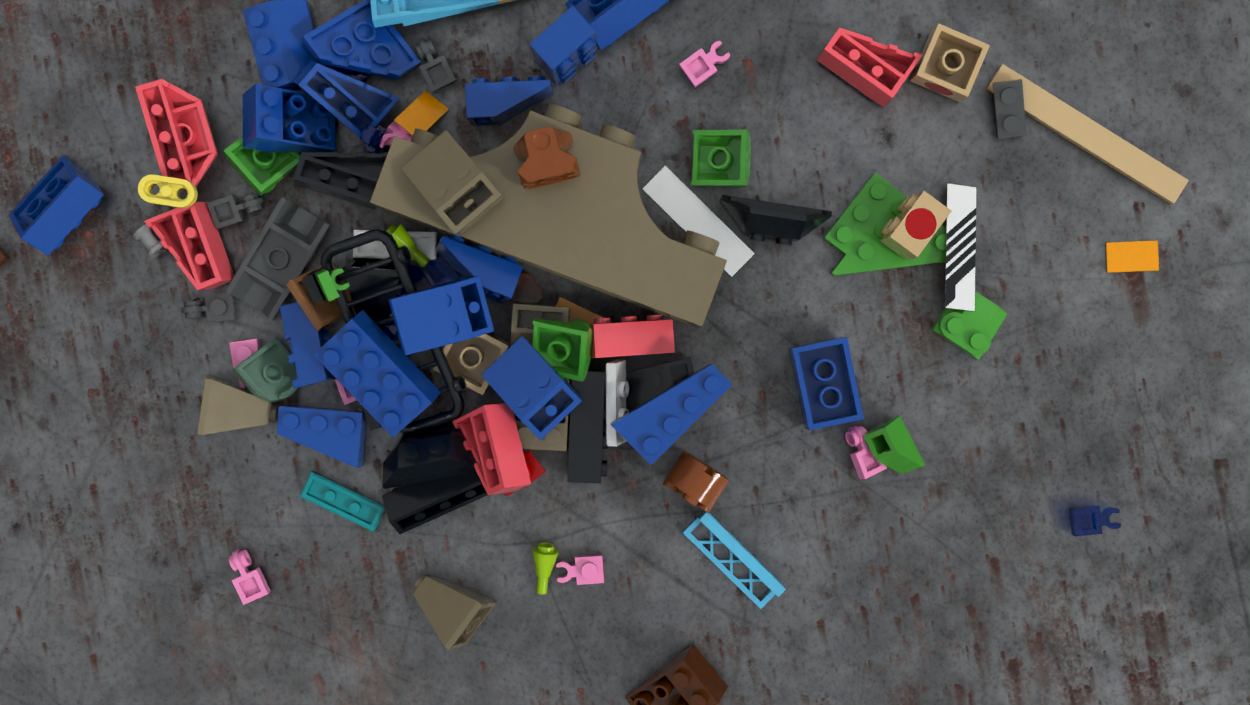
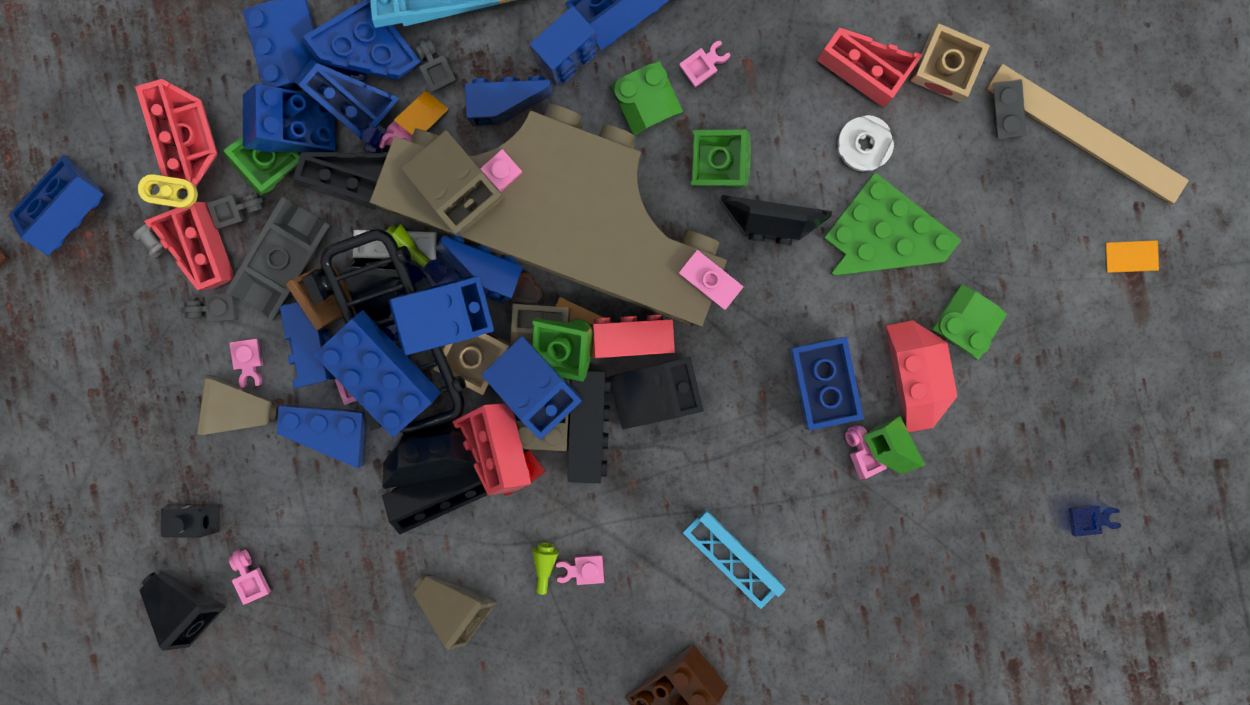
sand green tile [232,337,298,402] -> none
teal tile [299,471,385,532] -> none
bright green tile [314,268,350,301] -> none
dark orange piece [514,127,580,189] -> none
white plate [606,359,629,447] -> none
blue wedge [610,364,733,465] -> none
white sticker [643,166,755,277] -> none
dark orange brick [663,451,730,513] -> none
tan brick [880,191,951,260] -> none
white sticker [945,183,976,311] -> none
none -> black slope [139,572,226,651]
none -> black torso [161,504,220,538]
none -> bright pink plate [480,149,523,192]
none -> bright green slope [610,61,683,135]
none -> bright pink plate [678,250,744,310]
none -> white plate [837,115,894,172]
none -> coral wedge [885,320,957,432]

